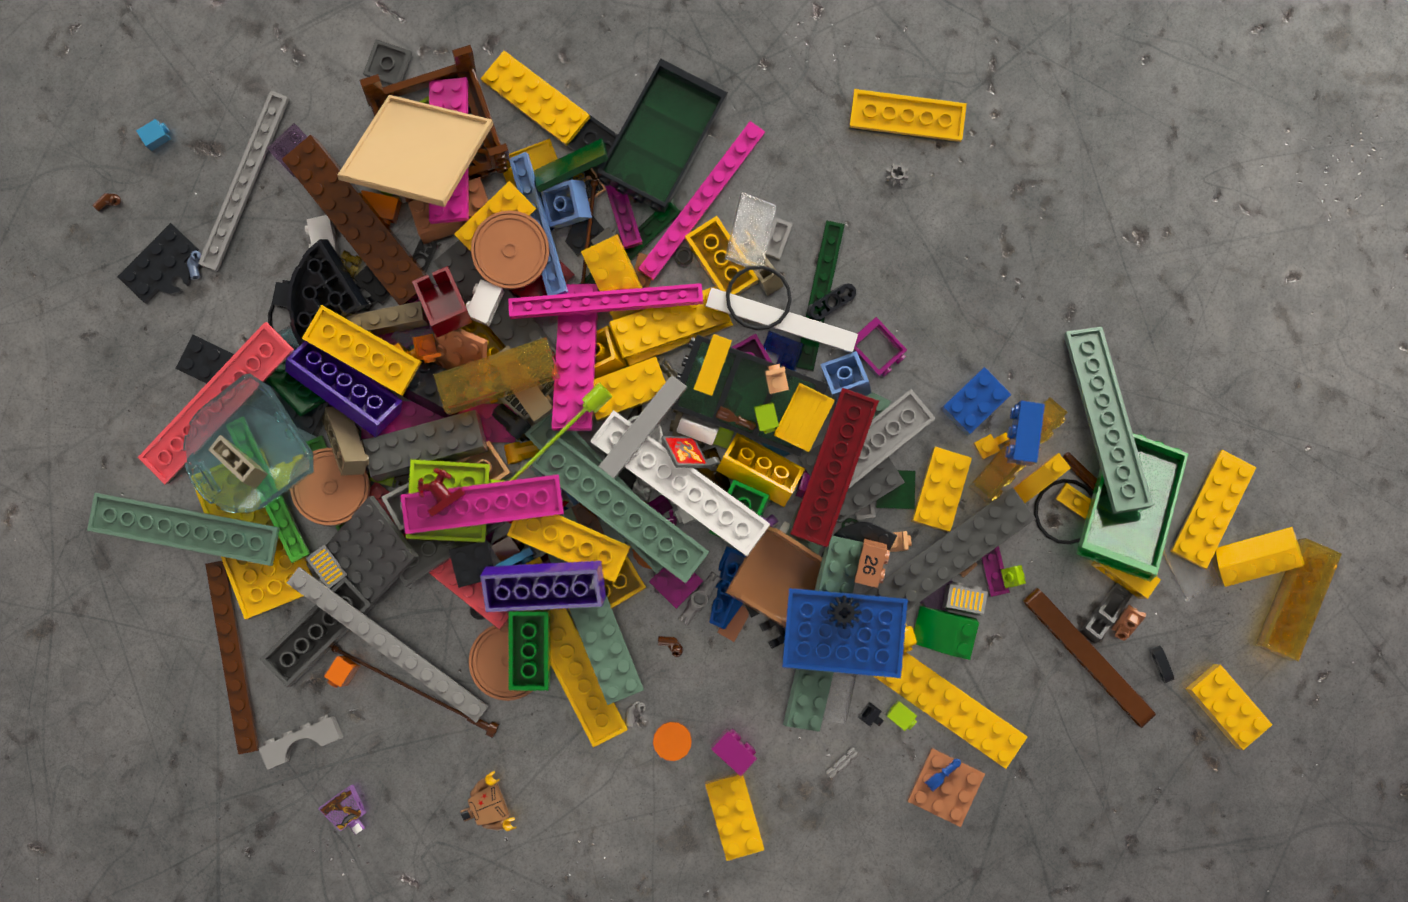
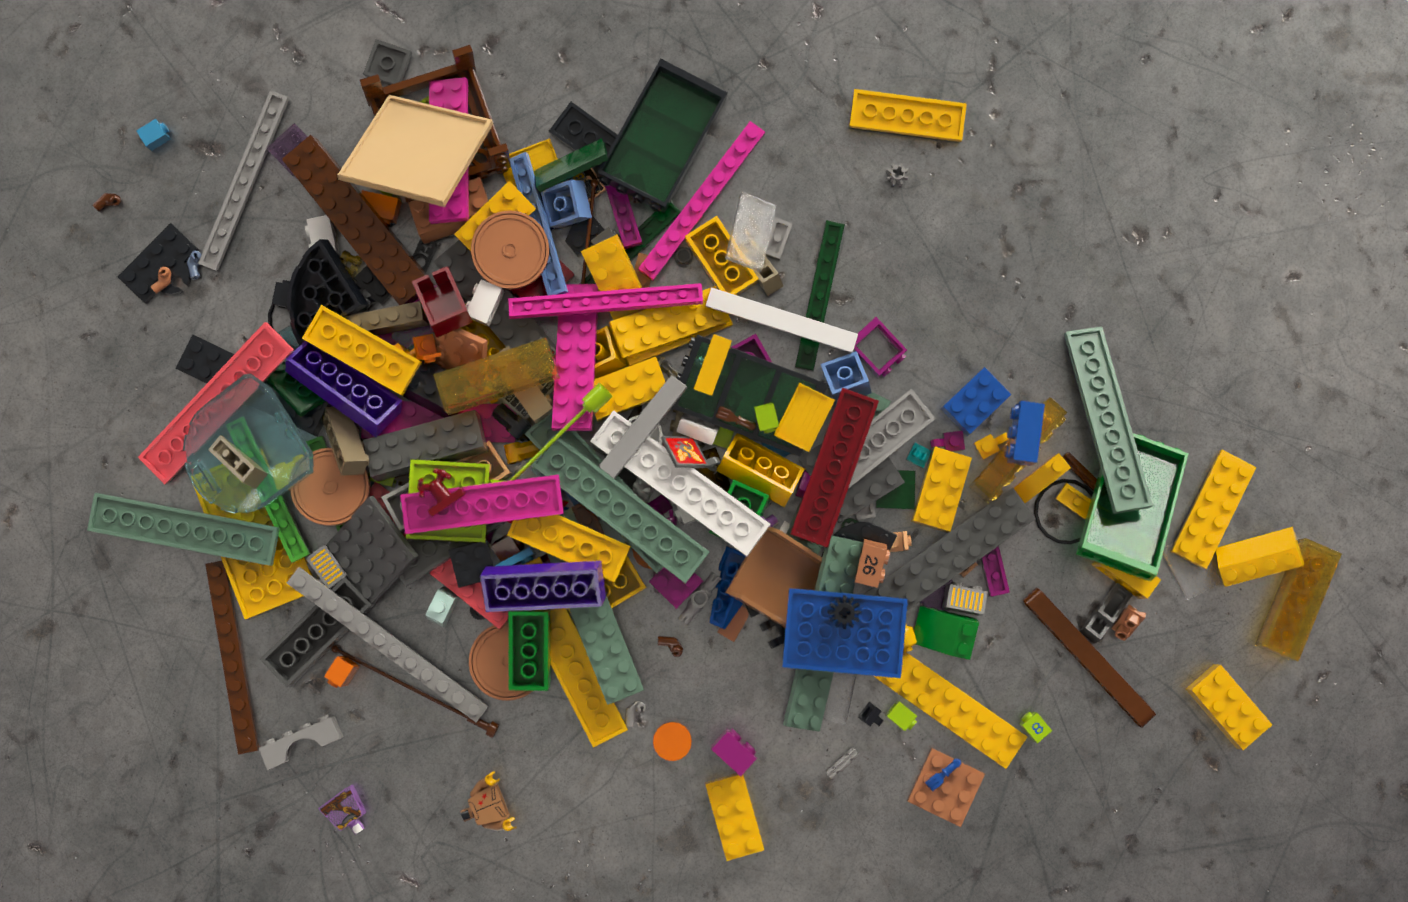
yellow plate [480,51,591,146] -> none
black piece [726,265,792,330] -> none
clear blue plate [763,330,805,380] -> none
light nougat bracket [765,364,789,394] -> none
black beam [807,283,856,320] -> none
lime bracket [1001,565,1026,588] -> none
black beam [1150,645,1174,683] -> none
none -> nougat arm [150,267,171,294]
none -> light aqua torso [425,586,459,628]
none -> teal tile [906,442,932,469]
none -> magenta plate [930,430,965,452]
none -> lime brick [1019,712,1052,743]

